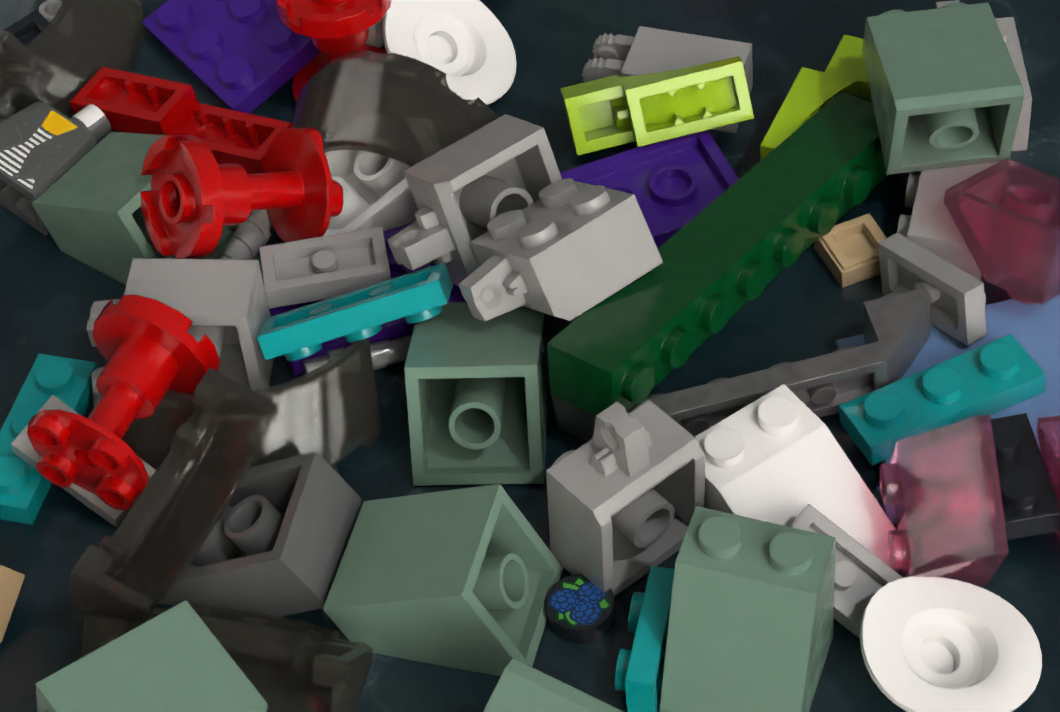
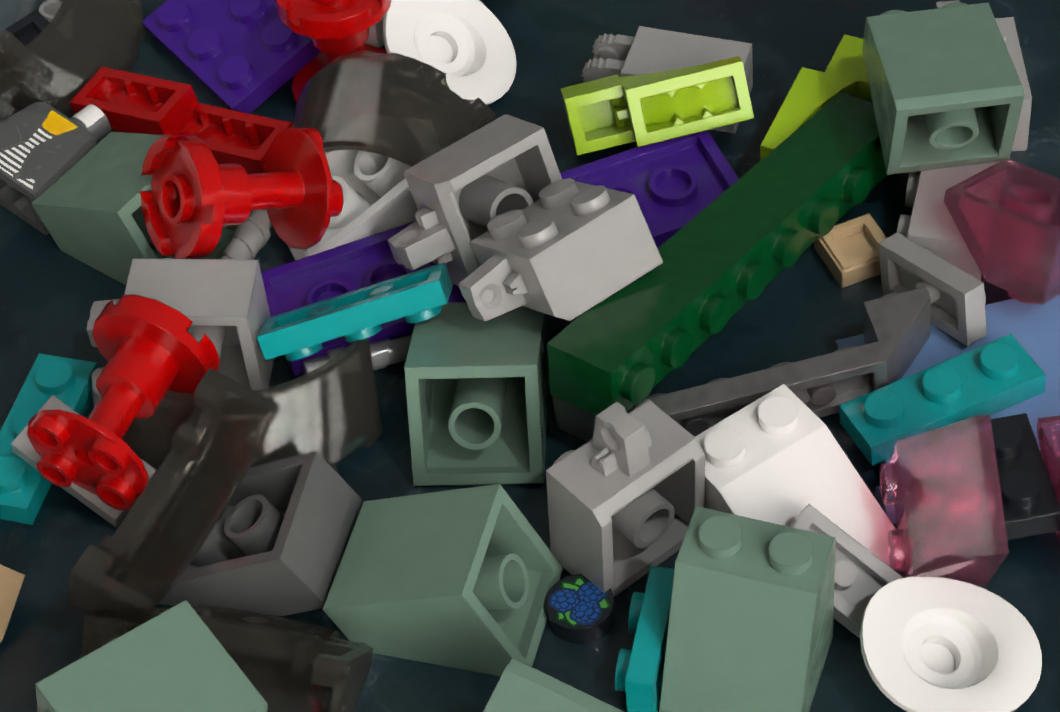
light grey plate [259,226,391,309] -> none

